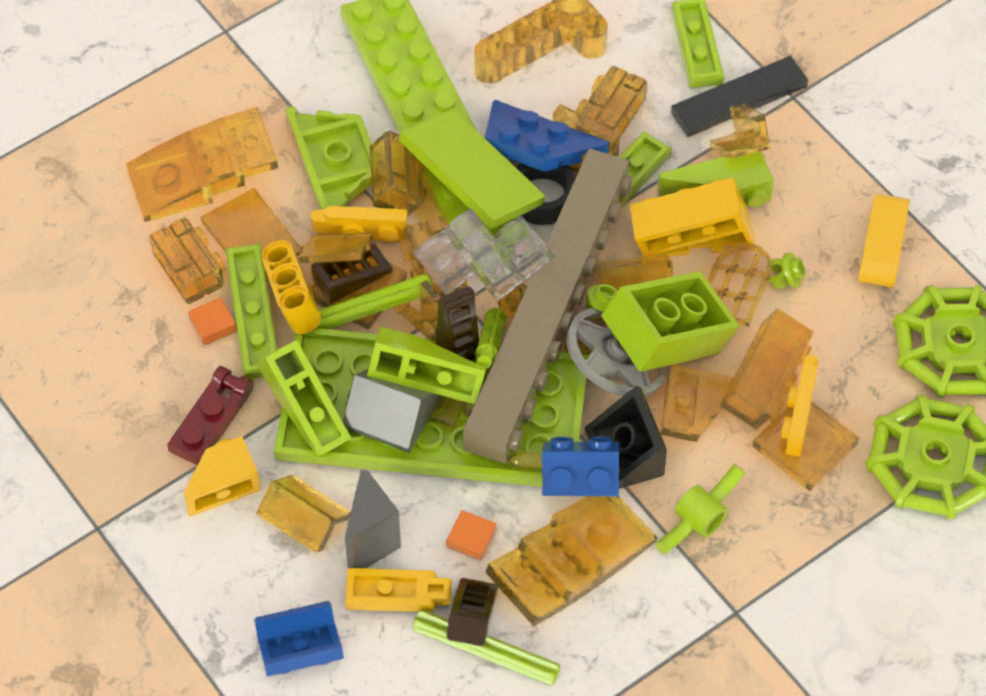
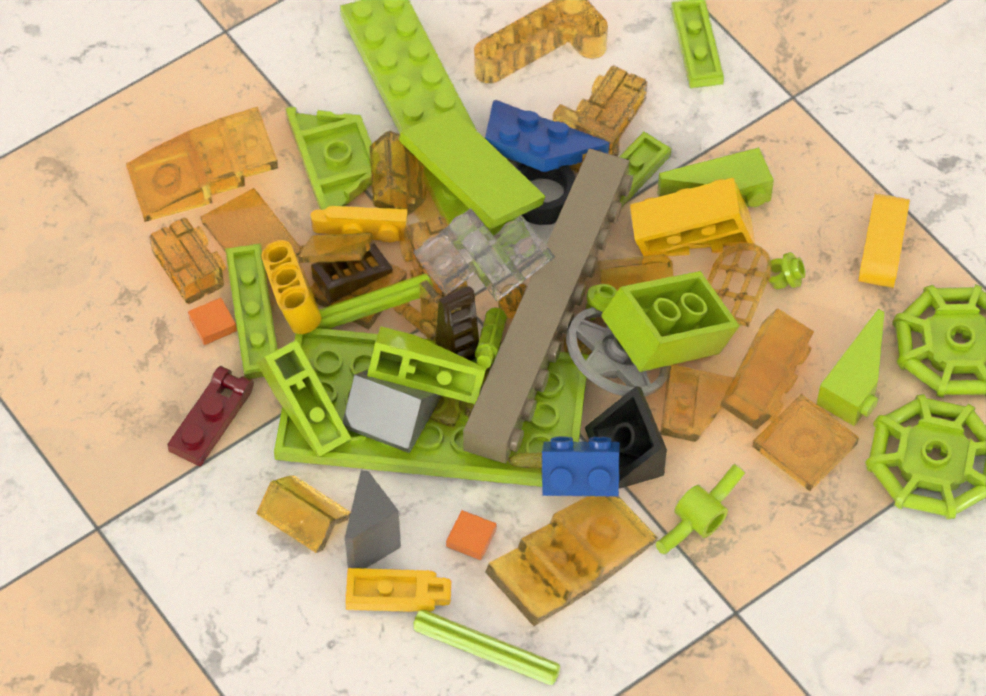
yellow slope [183,436,261,517] -> none
blue bracket [254,601,344,677] -> none
dark brown slope [446,578,498,646] -> none
black tile [671,55,808,137] -> none
clear yellow panel [709,104,771,158] -> none
yellow hinge [781,355,819,457] -> none
none -> lime slope [816,309,885,426]

